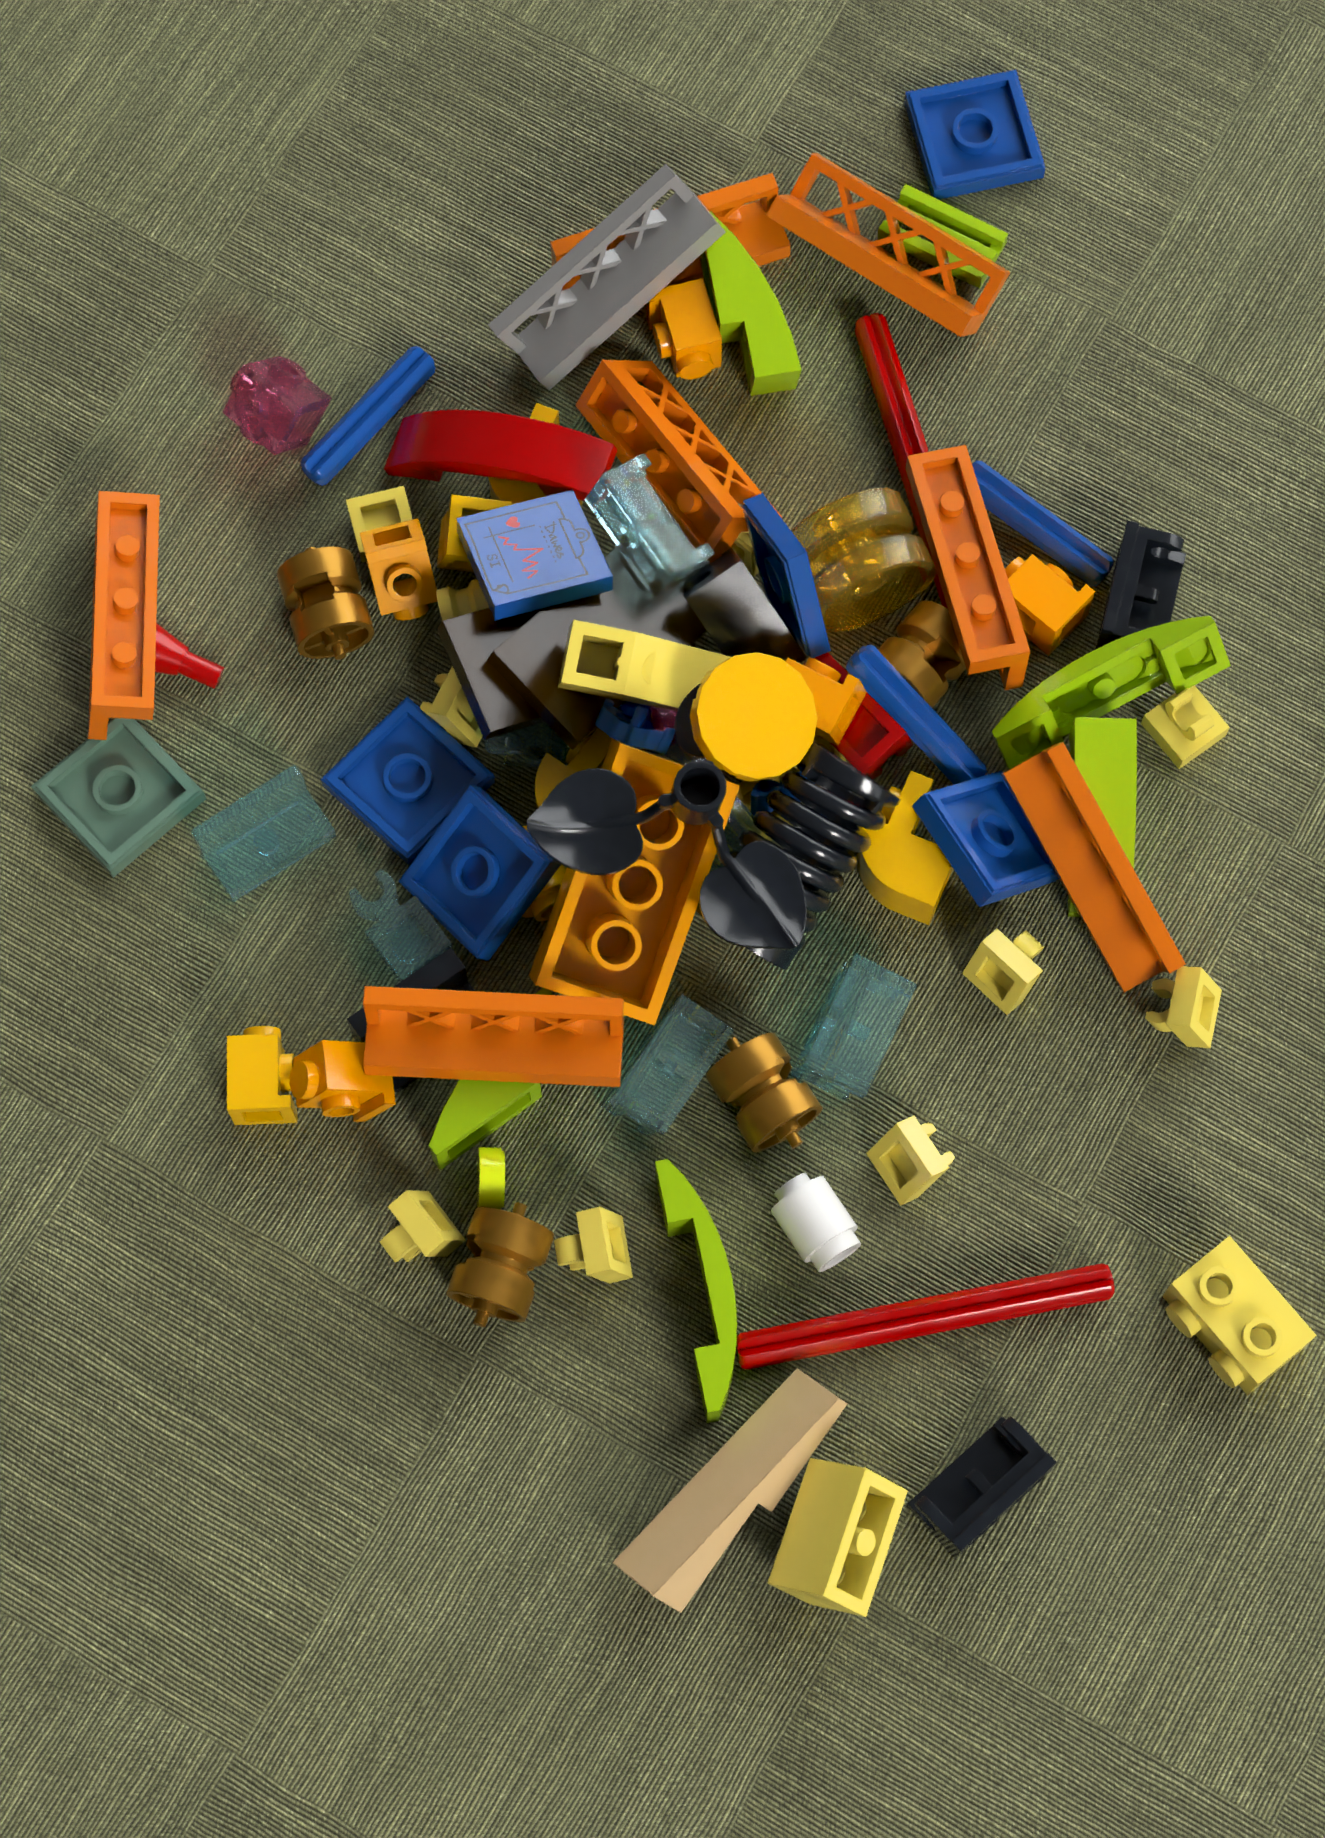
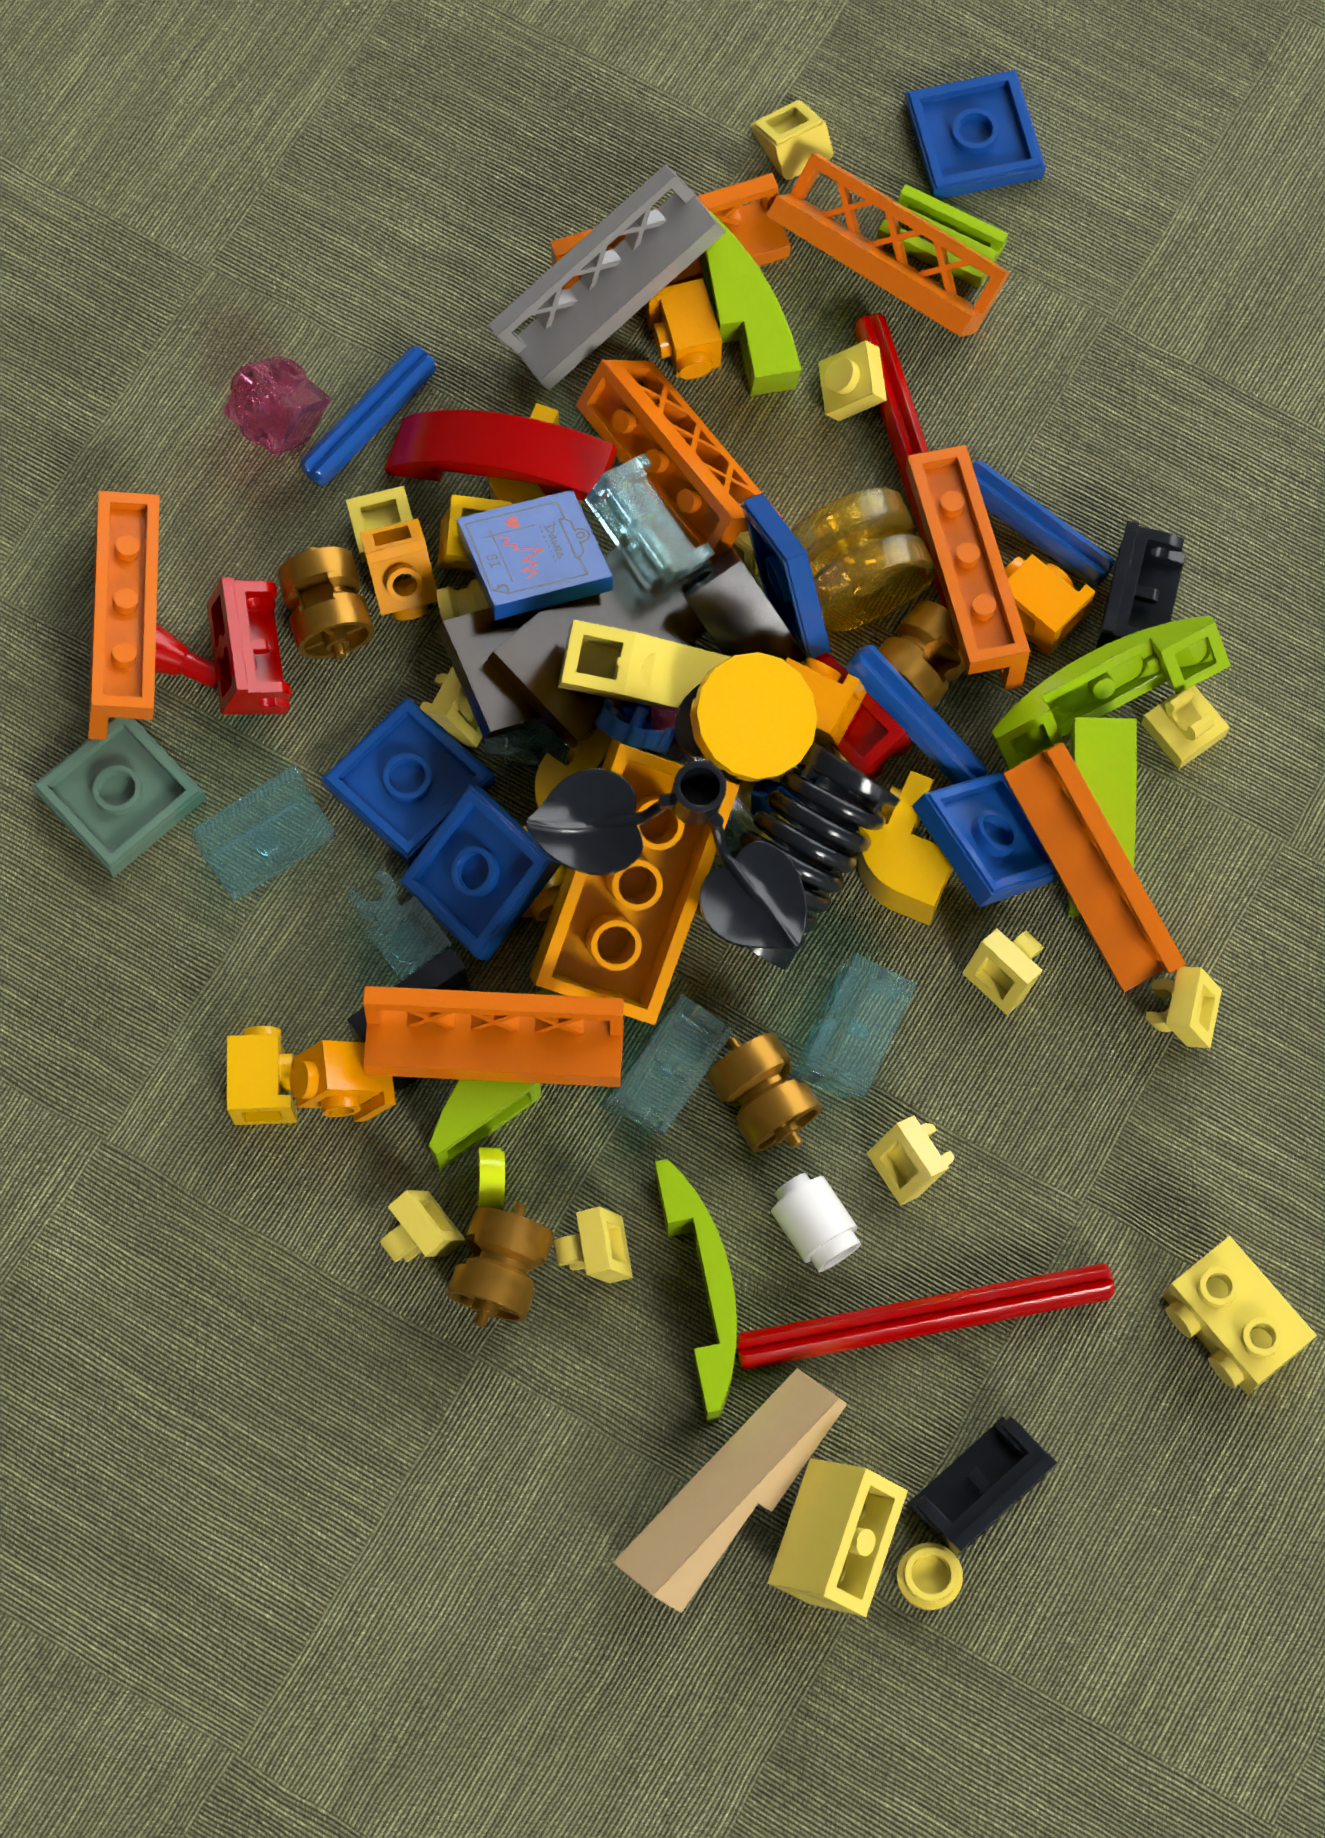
none -> red hinge [206,578,292,714]
none -> light yellow slope [750,100,833,180]
none -> light yellow plate [818,340,887,421]
none -> light yellow plate [896,1543,963,1610]

